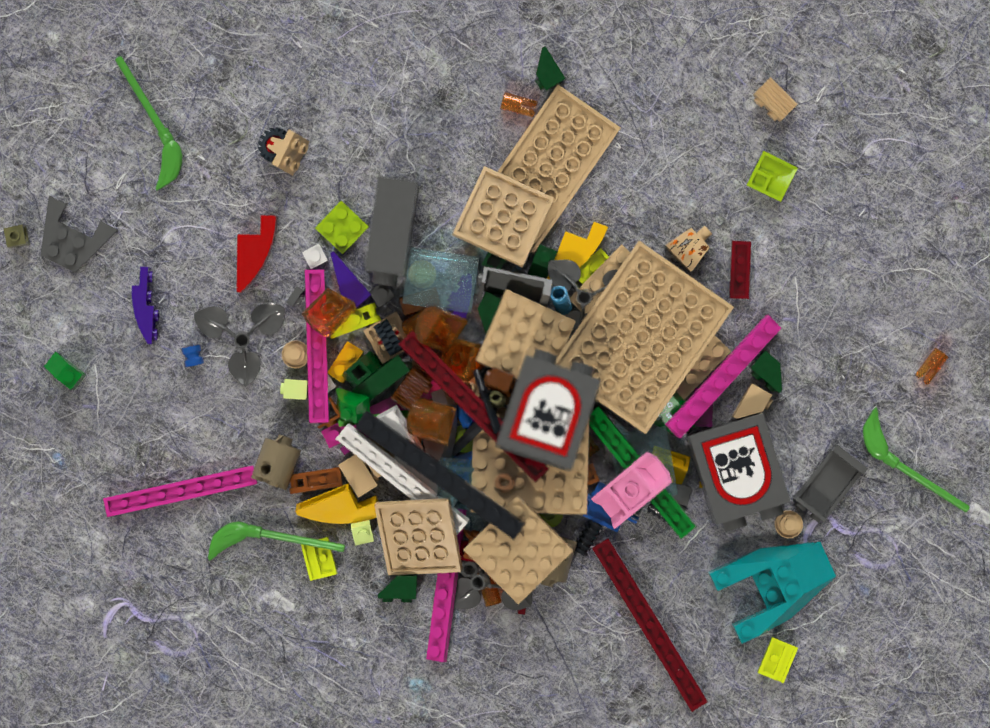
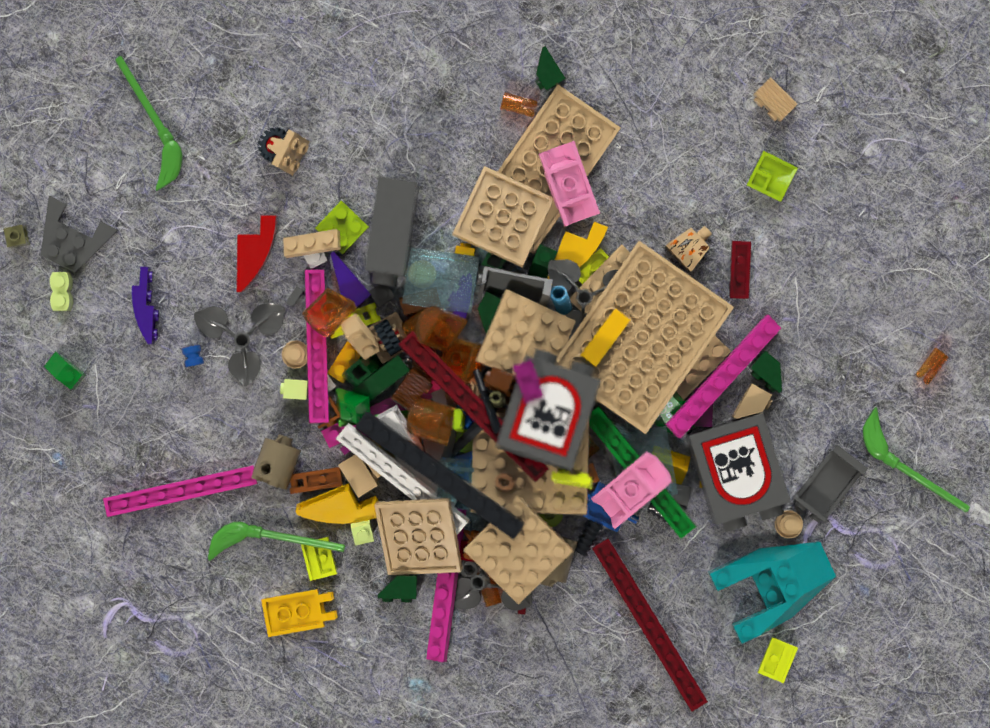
none -> yellowish green brick [50,272,73,311]
none -> yellow tile [261,589,338,637]
none -> tan plate [283,229,341,258]
none -> tan brick [340,314,379,359]
none -> lime tile [453,409,465,432]
none -> yellow plate [455,243,475,257]
none -> magenta plate [512,360,544,404]
none -> bright pink piece [538,141,600,227]
none -> neon yellow plate [551,469,594,489]
none -> yellow tile [580,309,630,367]

